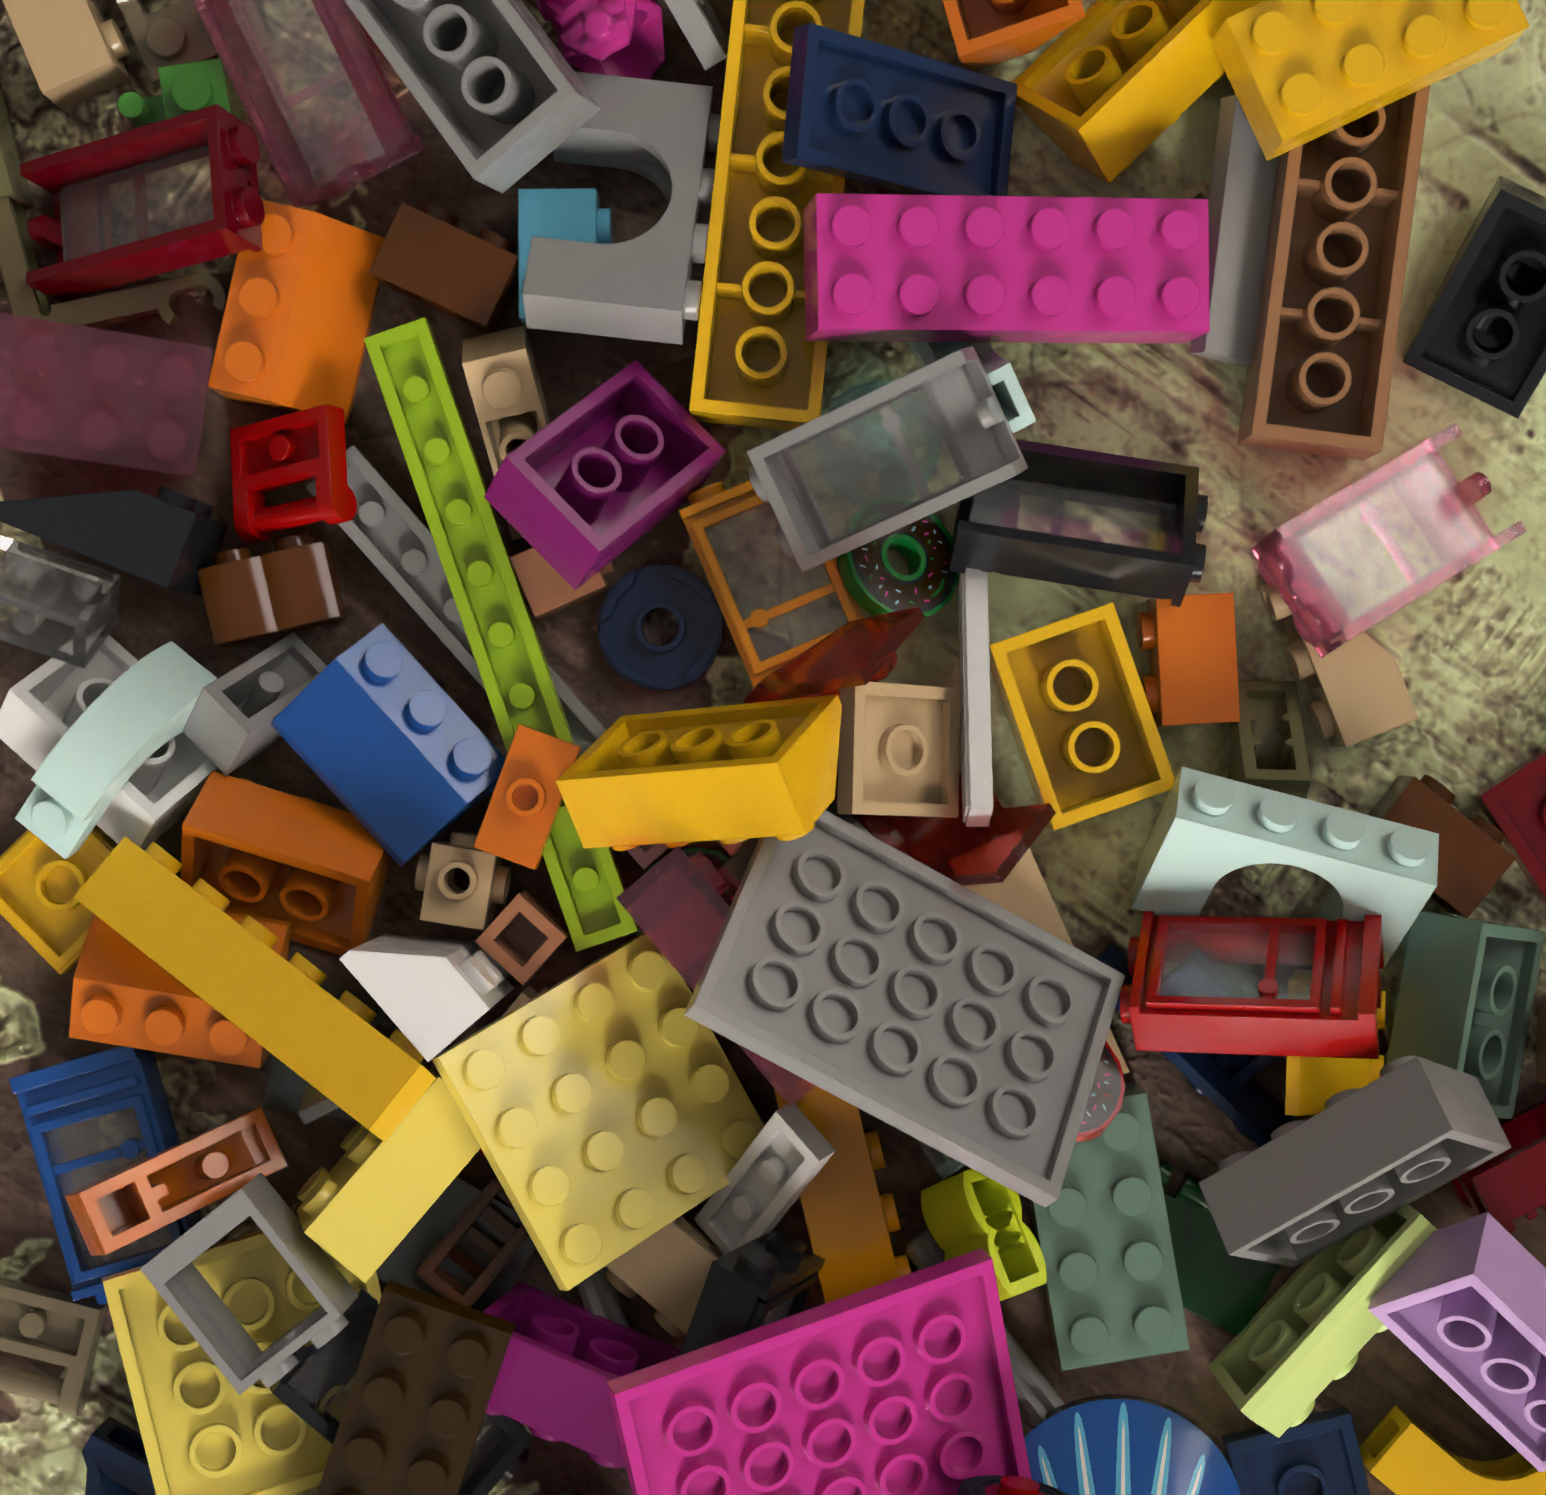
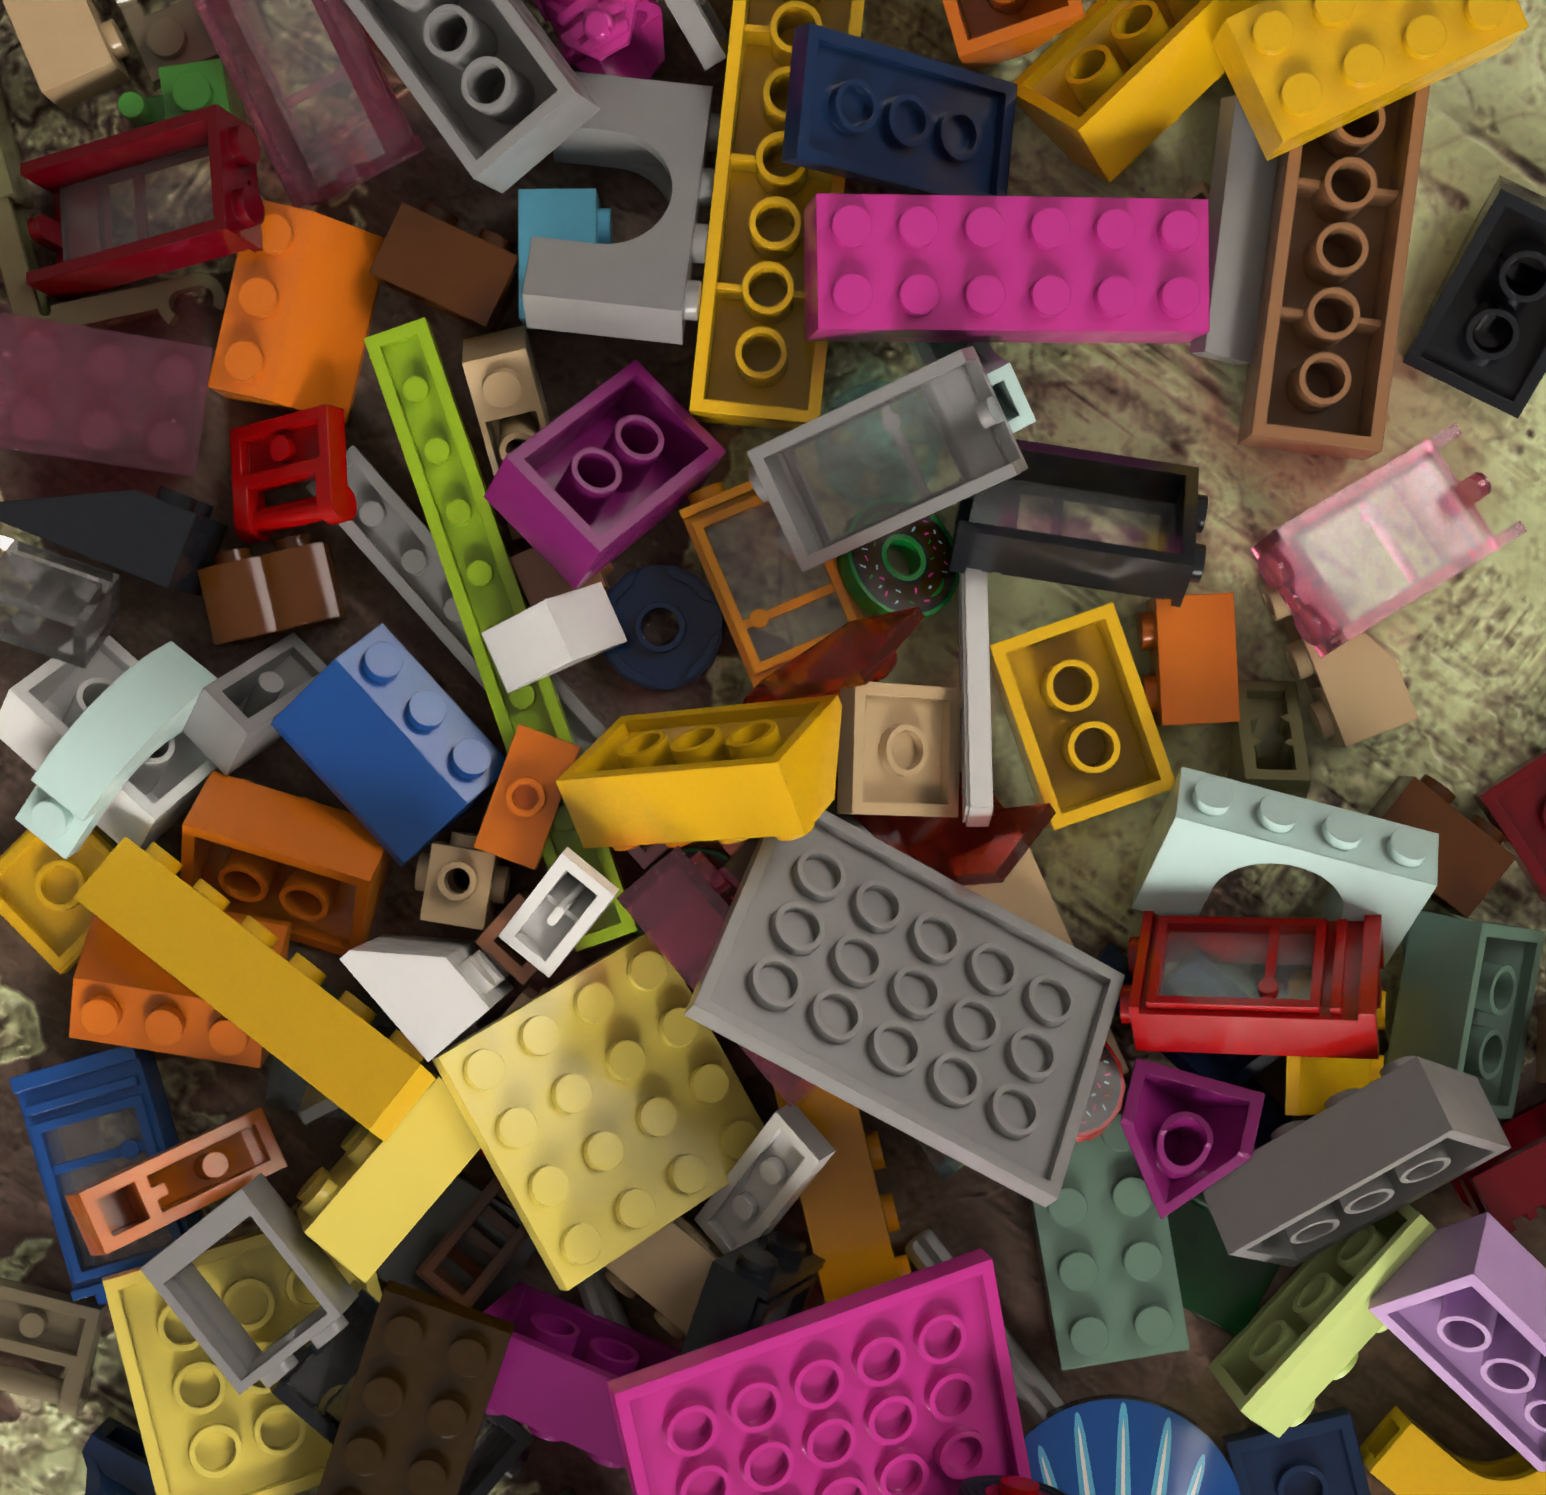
neon yellow brick [921,1169,1047,1301] -> none
none -> white slope [481,582,627,694]
none -> white slope [498,847,620,978]
none -> magenta slope [1120,1058,1265,1219]

